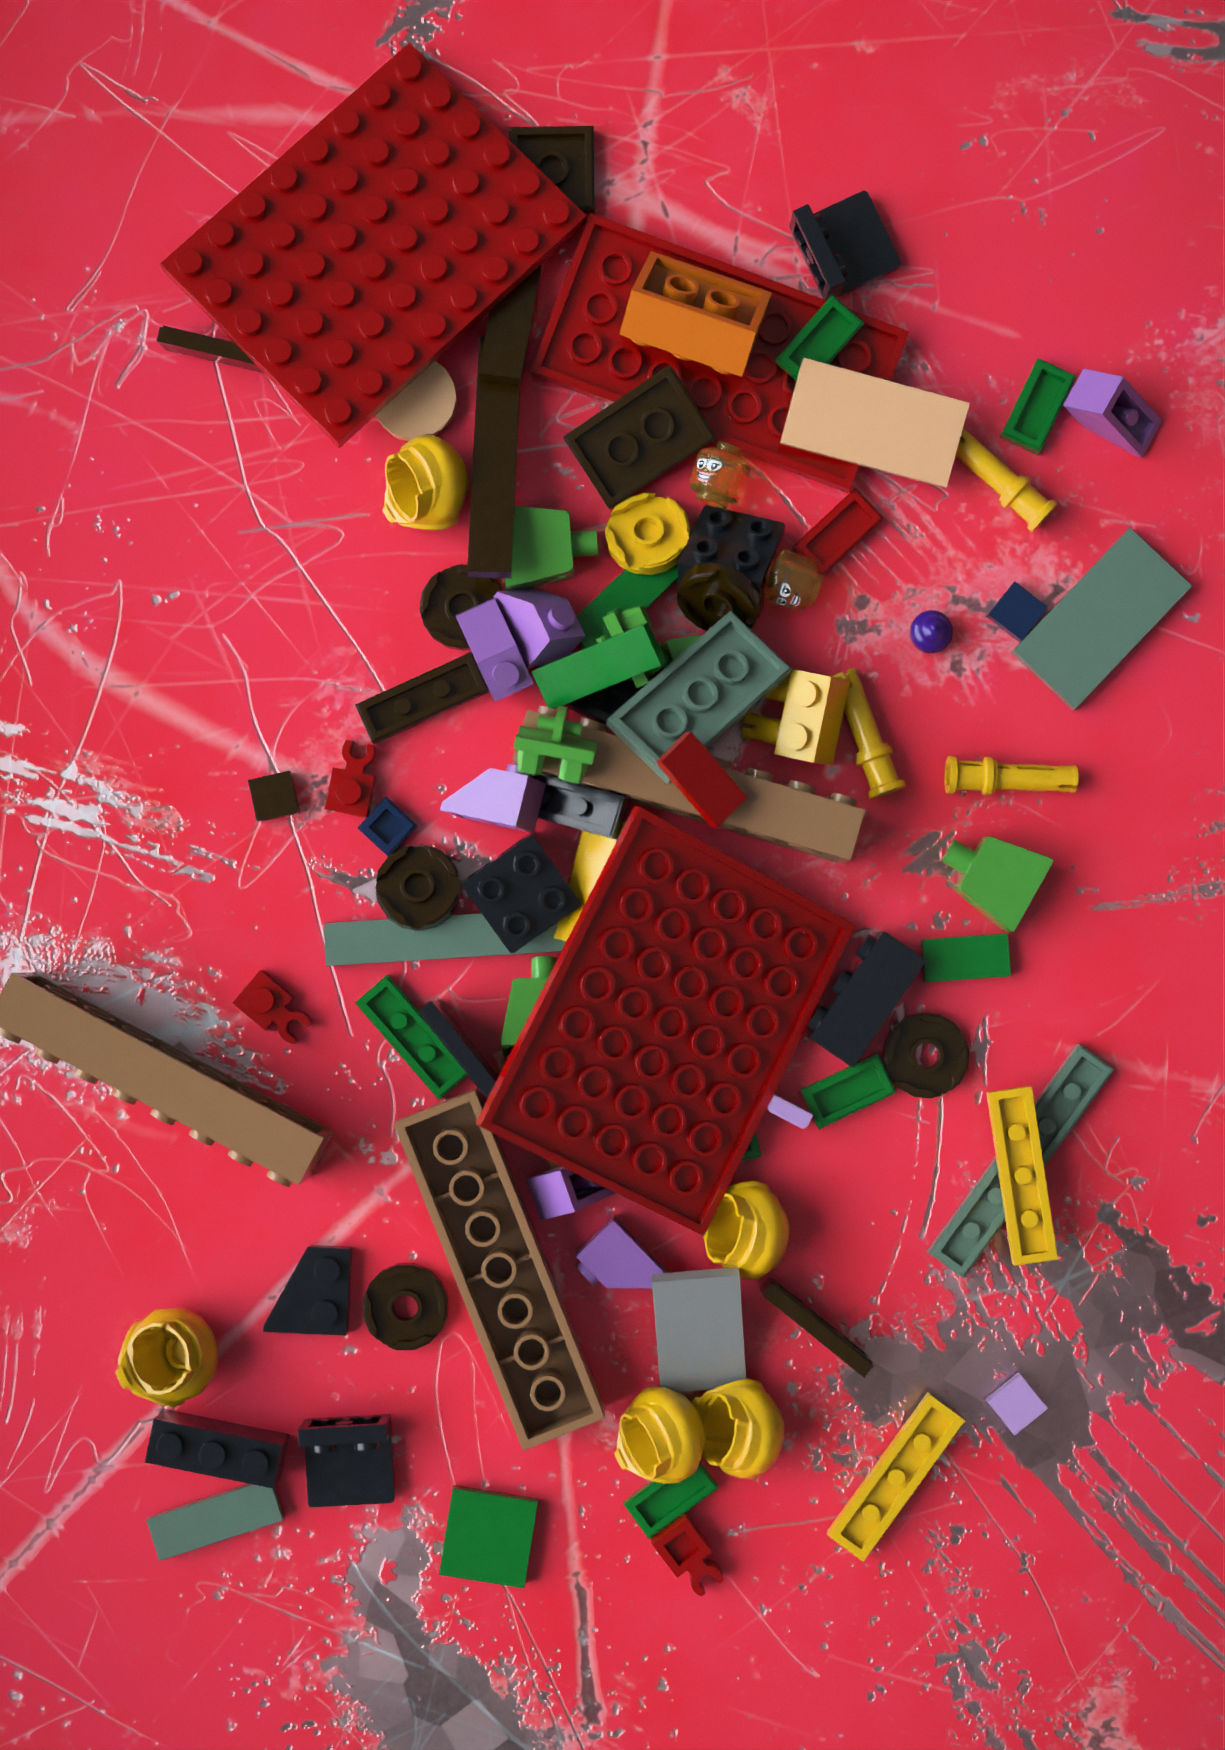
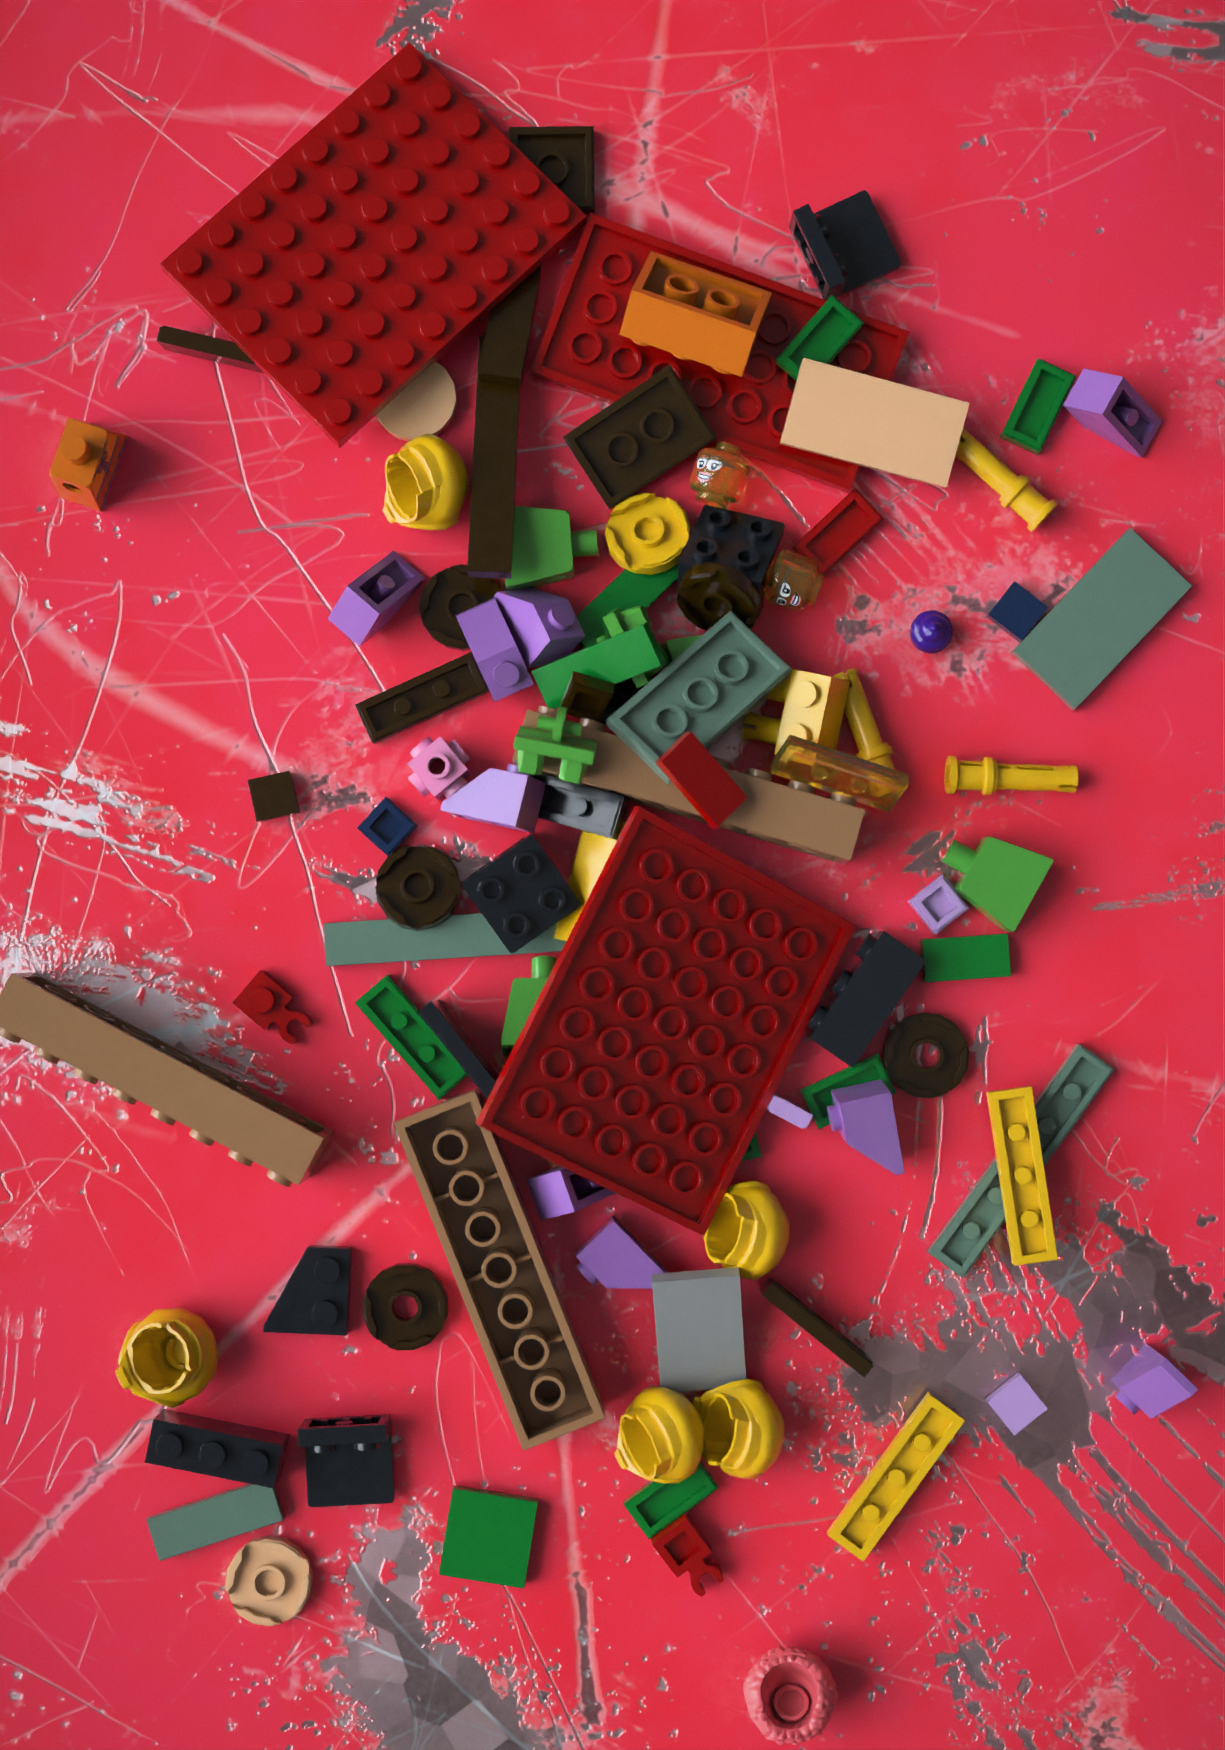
red plate [324,739,376,818] -> none
none -> orange torso [49,417,128,512]
none -> light nougat tile [225,1535,313,1626]
none -> medium lavender slope [328,551,425,647]
none -> bright pink brick [407,736,471,801]
none -> dark brown tile [560,671,615,723]
none -> coral hair [743,1646,839,1746]
none -> clear yellow tile [771,734,909,812]
none -> medium lavender slope [827,1079,905,1175]
none -> lavender tile [907,874,969,935]
none -> medium lavender slope [1110,1343,1198,1419]

